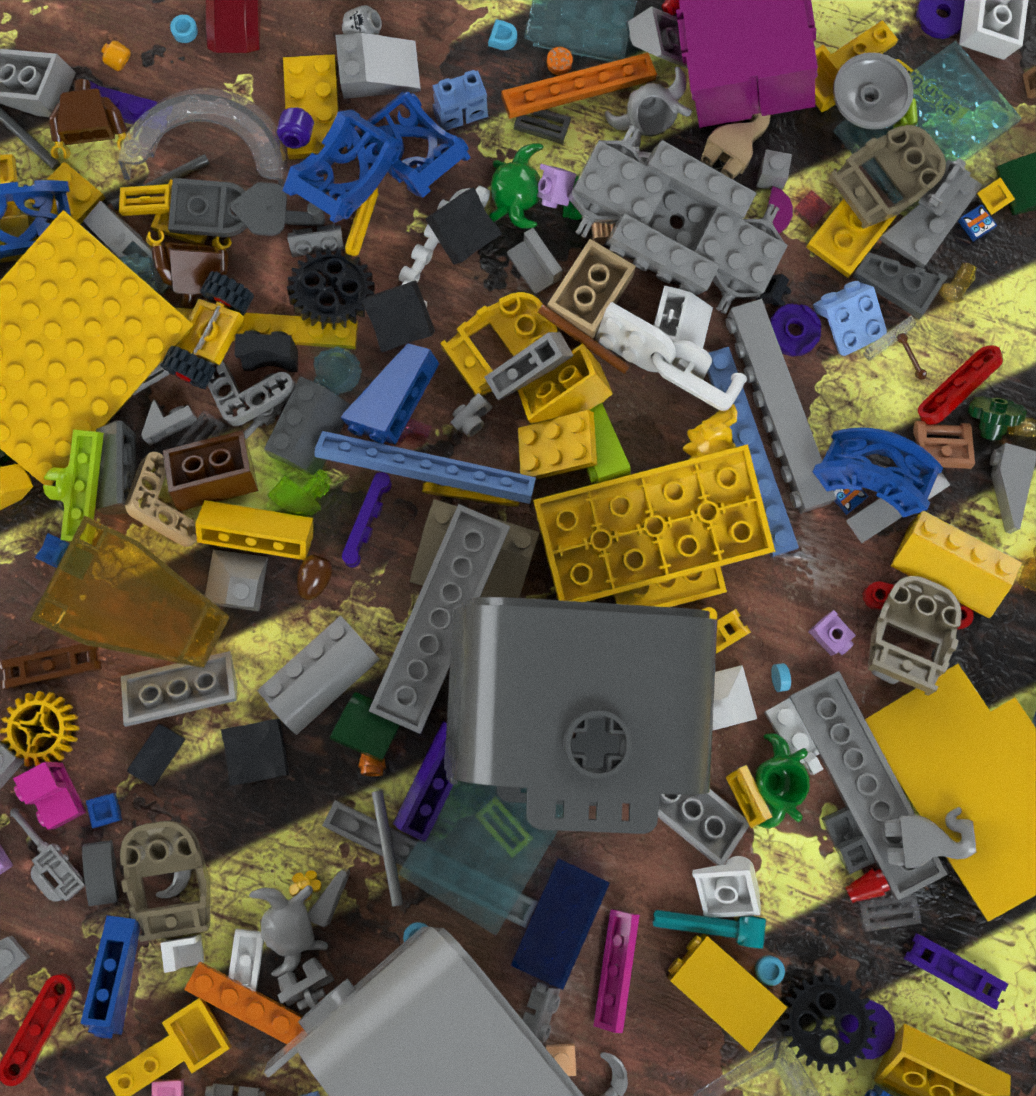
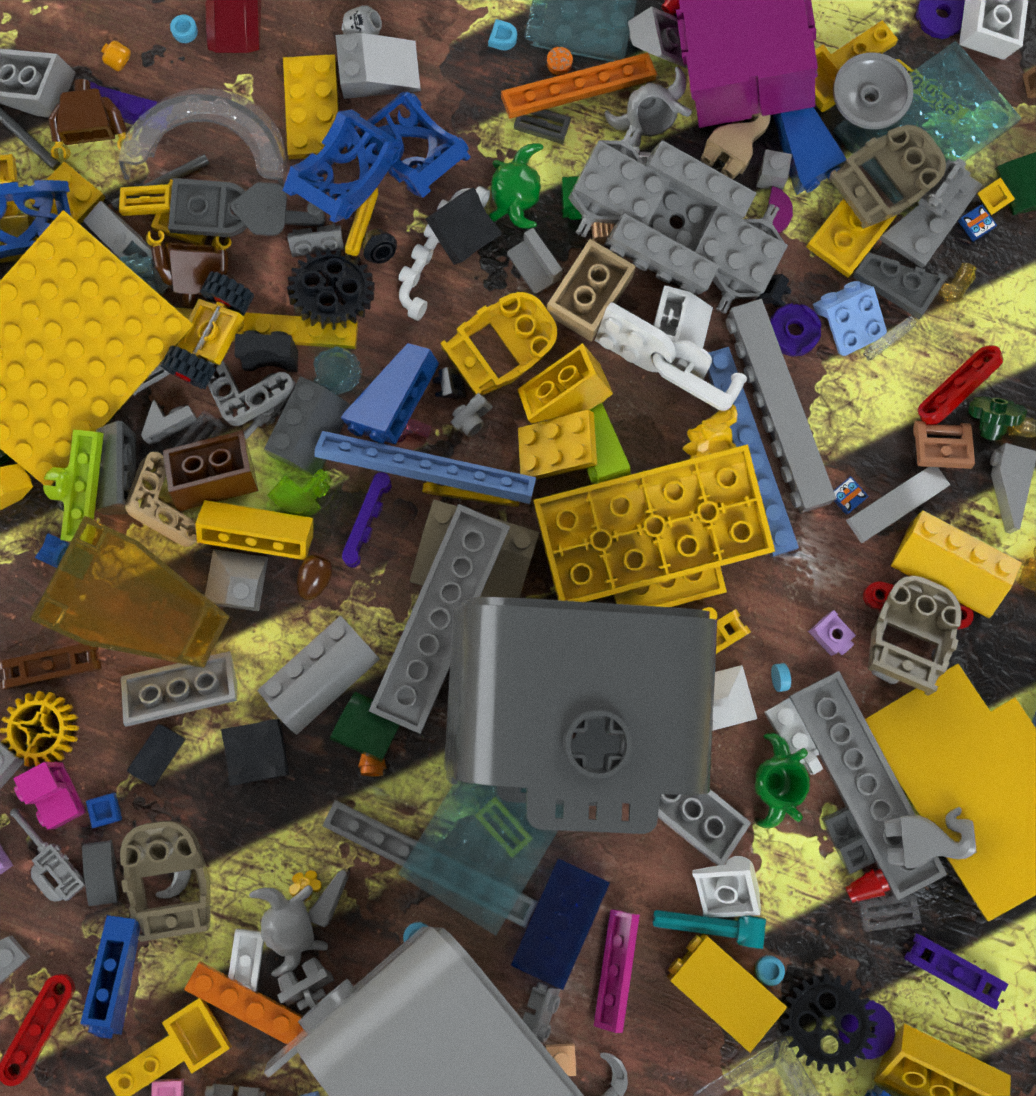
white panel [161,934,204,973] -> none
dark purple head [277,107,314,149] -> none
black brick [362,280,435,352] -> none
light grey bar [371,790,403,906] -> none
dark purple brick [393,721,454,842] -> none
medium blue hips [432,70,488,131] -> none
light grey slope [484,332,574,400] -> none
lavender brick [537,164,577,208] -> none
dark orange bar [537,304,630,374] -> none
yellow tile [726,765,772,828] -> none
clear pink tile [793,190,831,228] -> none
blue fence [812,427,943,517] -> none
lime arm [893,98,918,129] -> none
reddish brown hinge [897,333,927,380] -> none
none -> black cone [363,229,397,264]
none -> black tile [432,367,466,400]
none -> blue slope [773,107,846,195]

